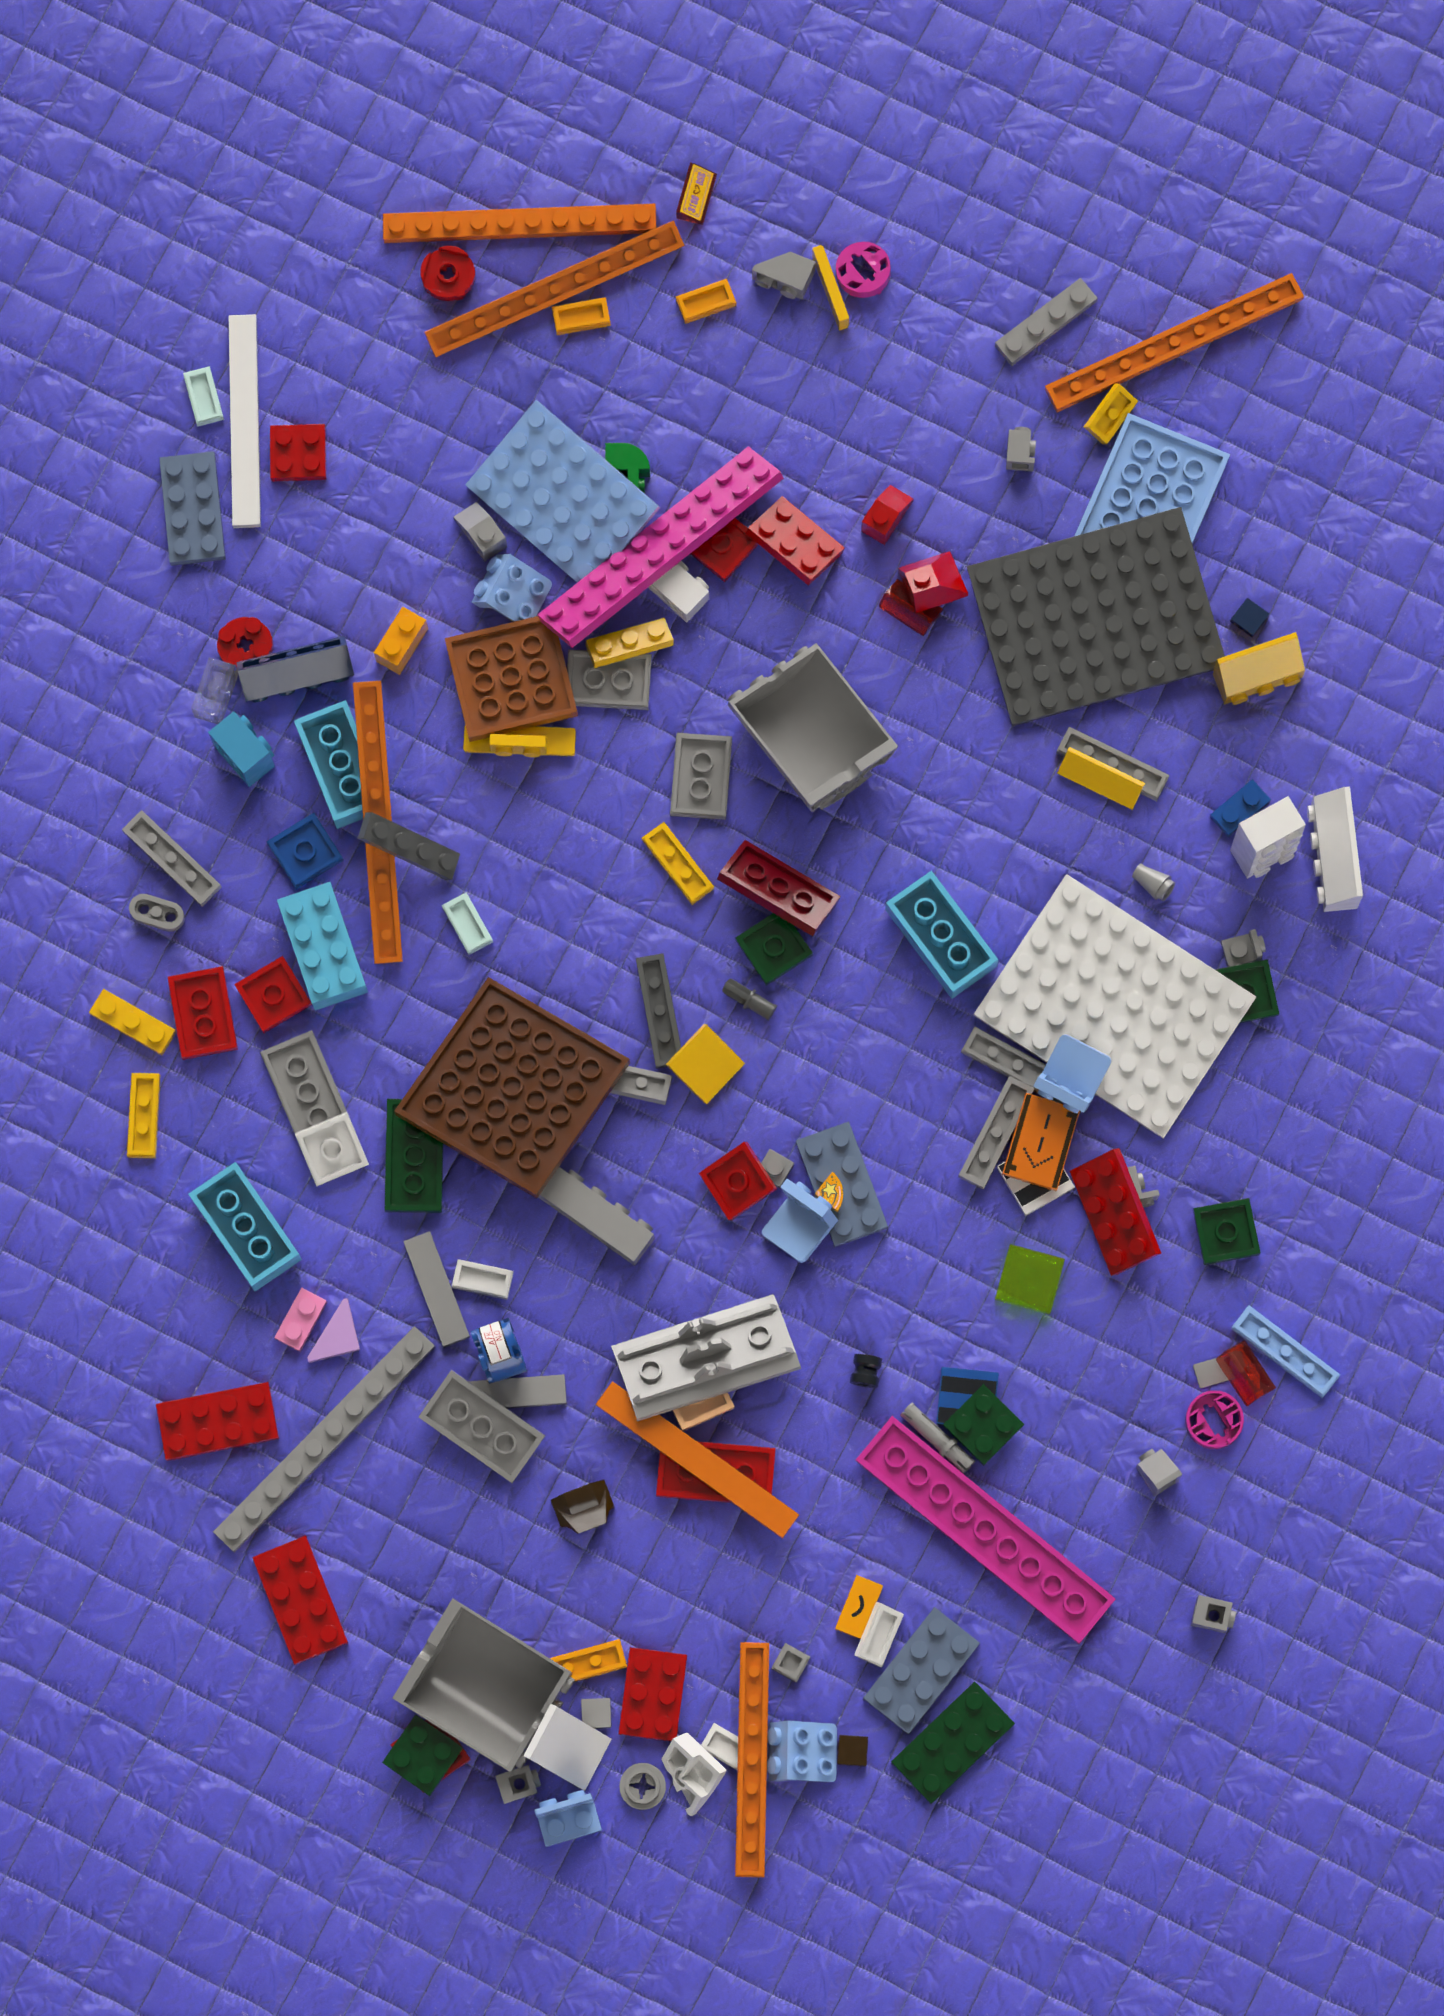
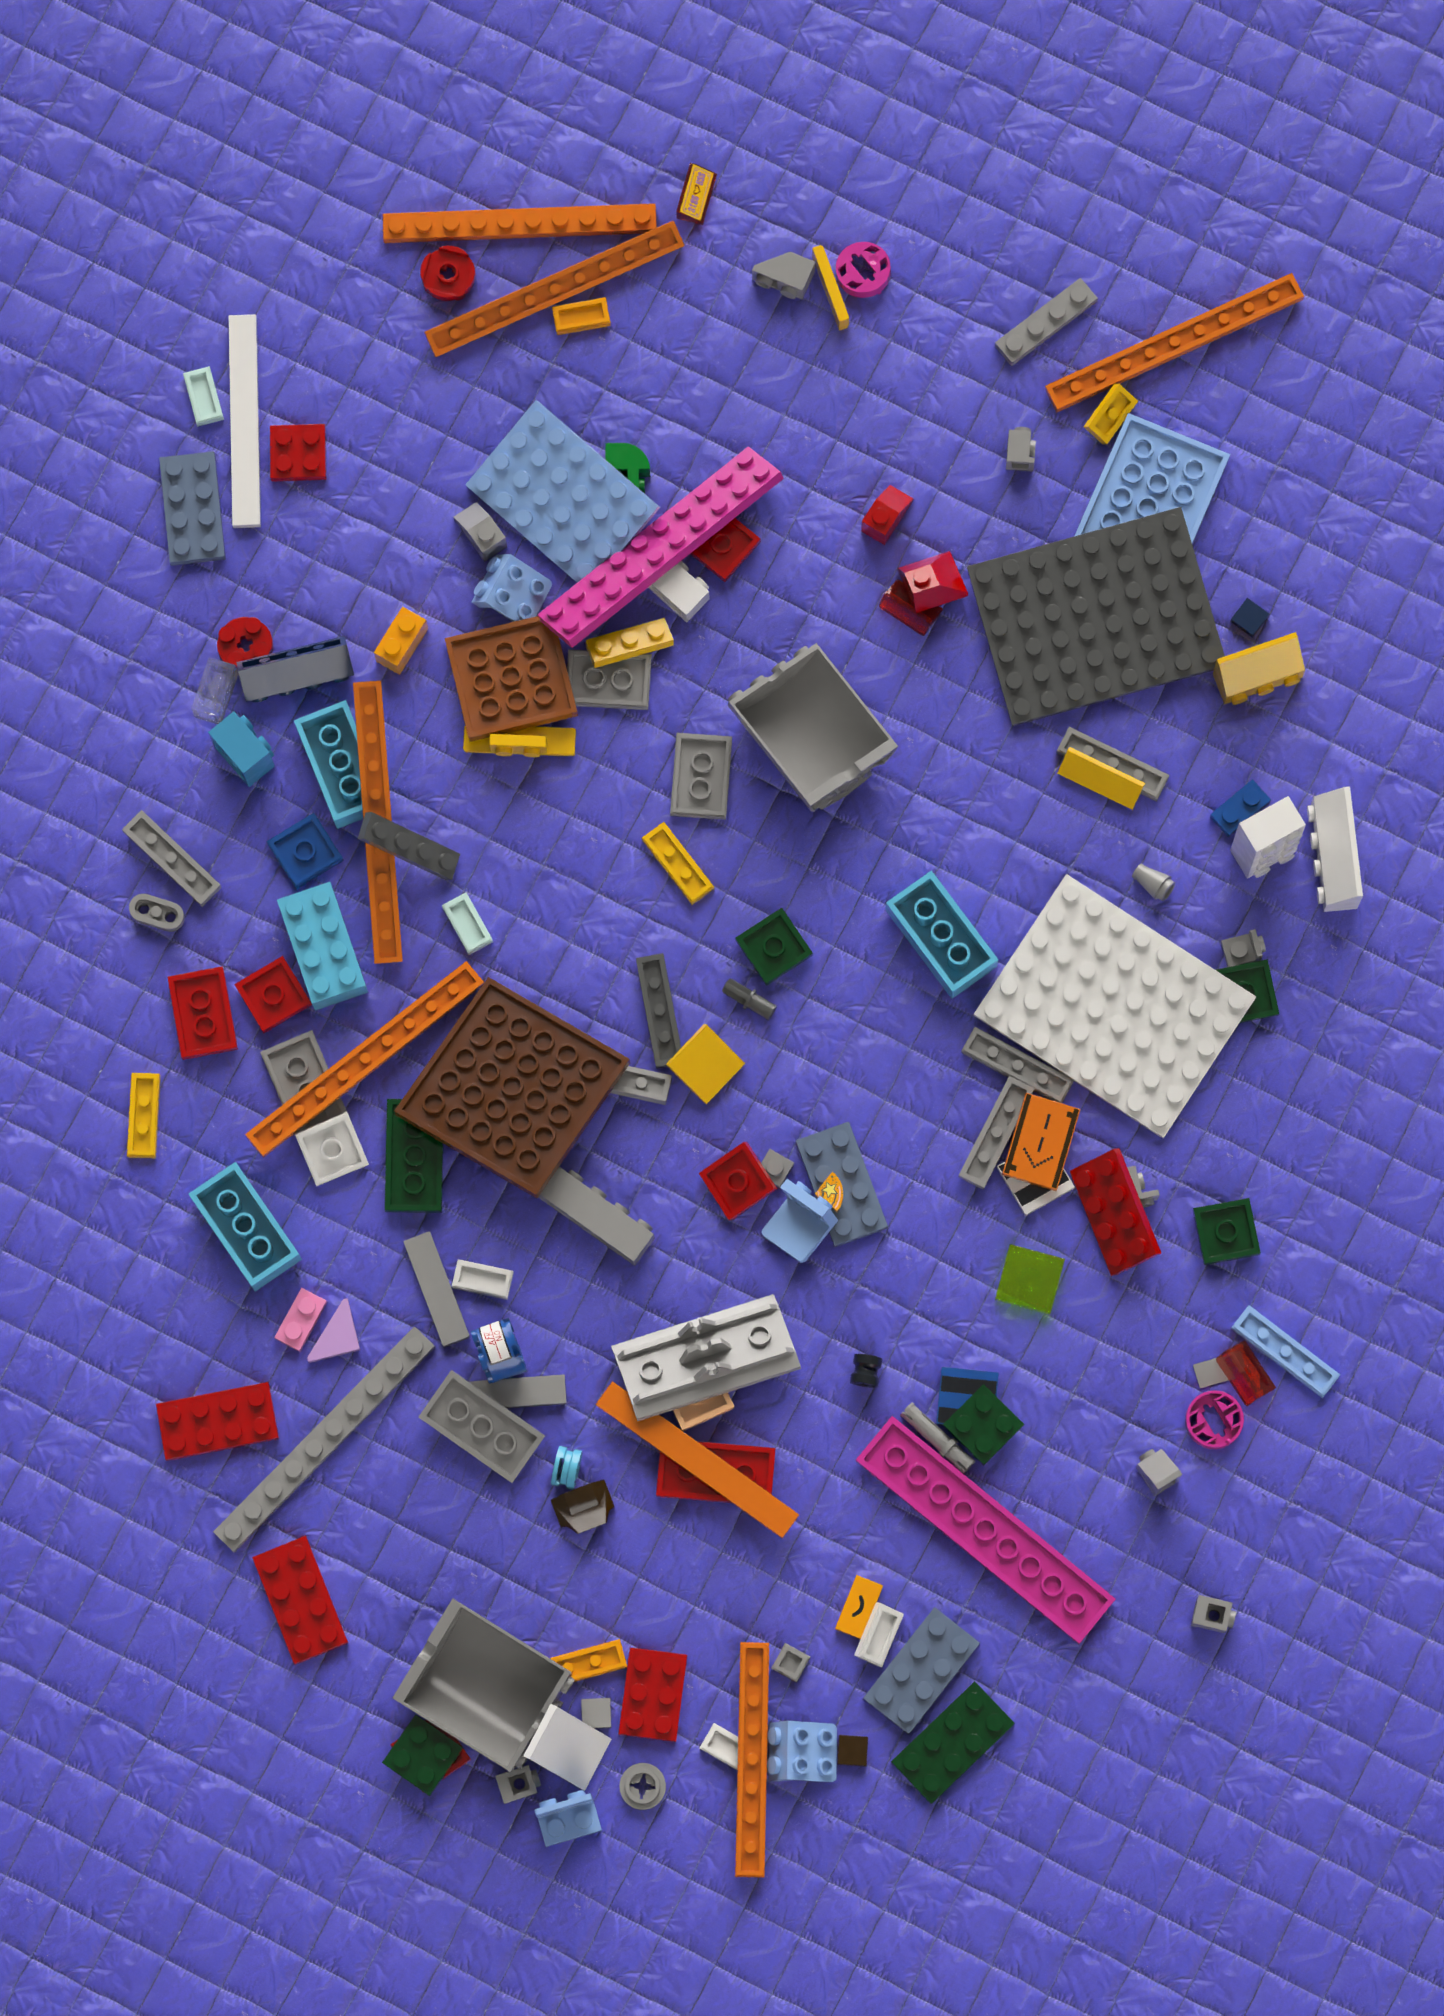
yellow plate [89,989,176,1056] -> none
white slope [661,1733,727,1816] -> none
light orange tile [676,278,736,324] -> none
dark red plate [717,840,841,936] -> none
plate [746,496,845,586] -> none
light blue bracket [1033,1034,1112,1113] -> none
none -> orange plate [245,961,484,1158]
none -> medium azure wheel [551,1446,582,1490]

